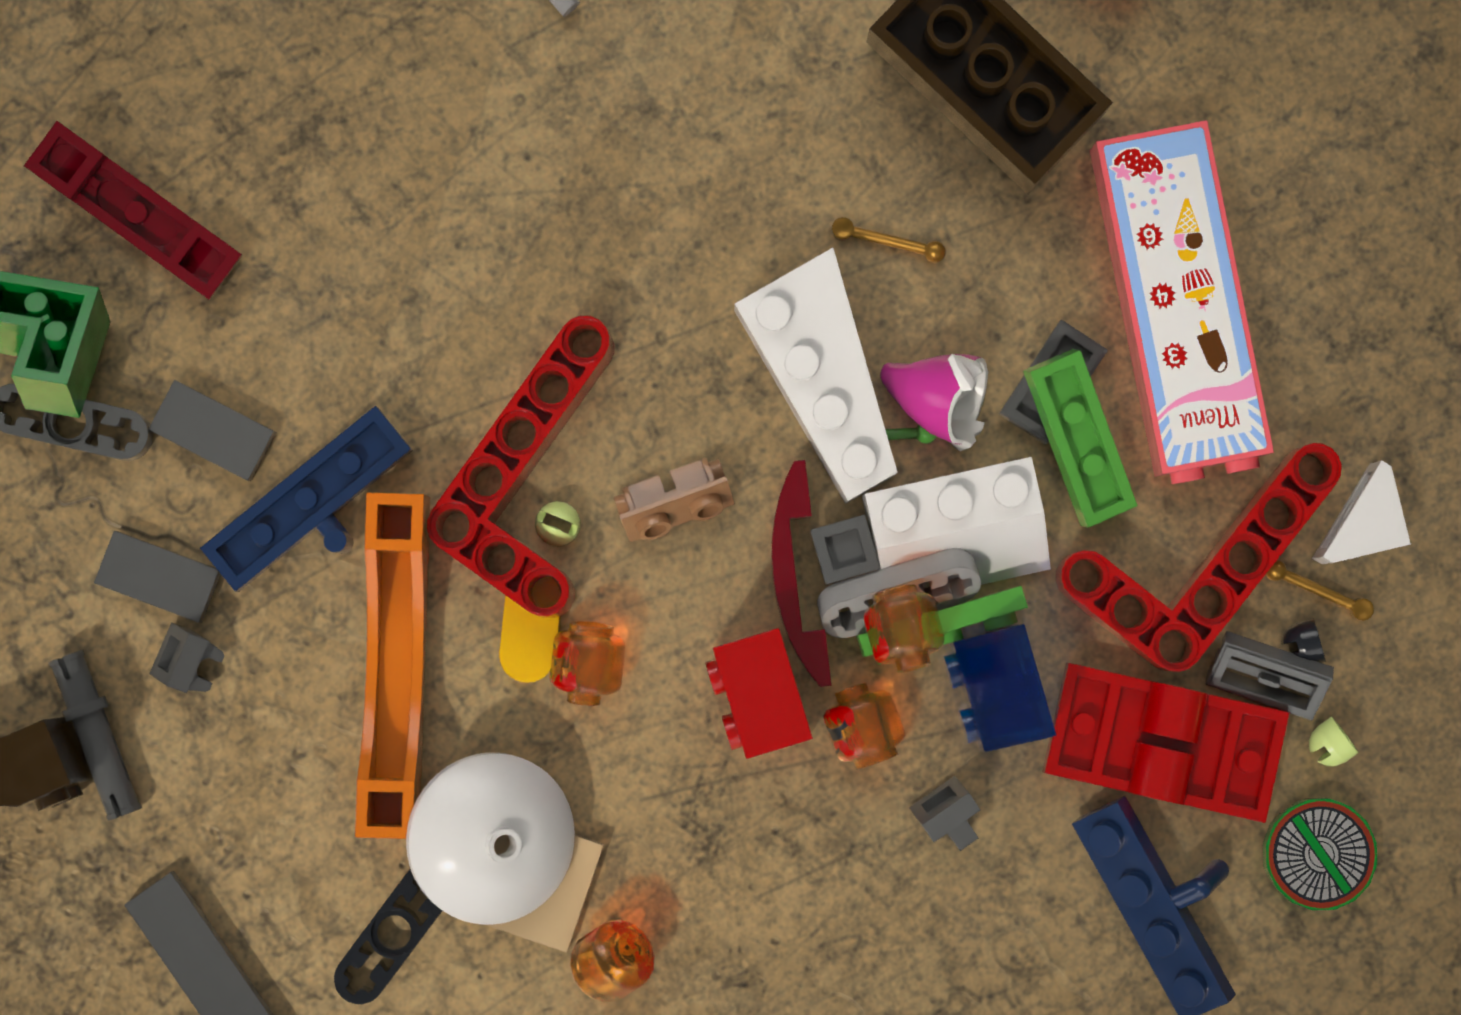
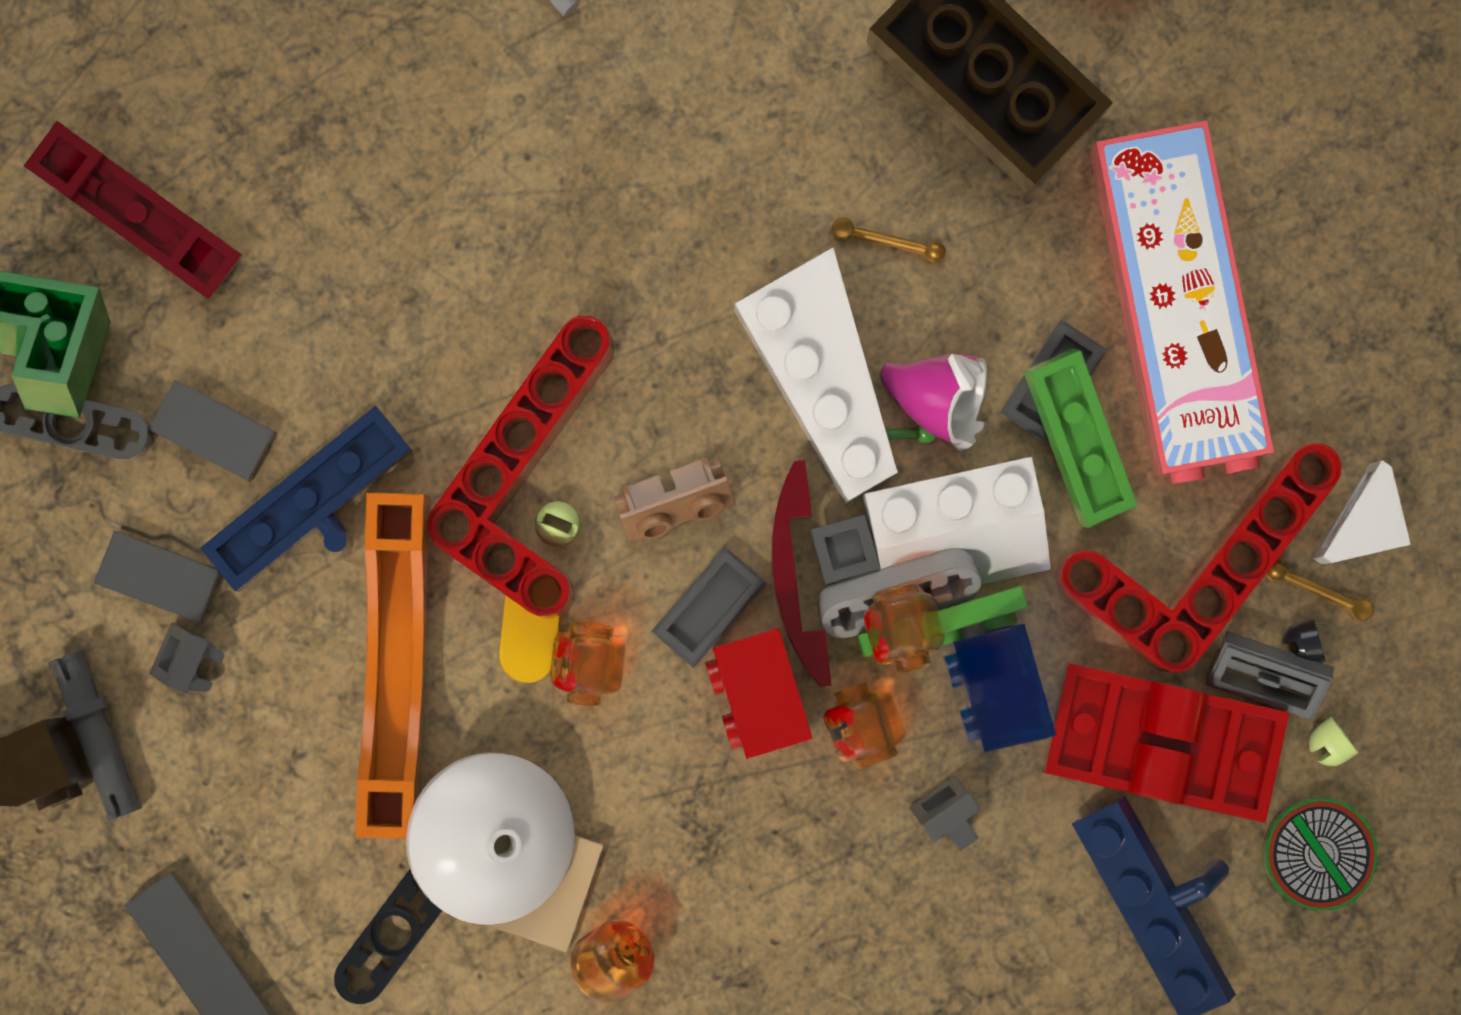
none -> dark grey tile [651,547,767,668]

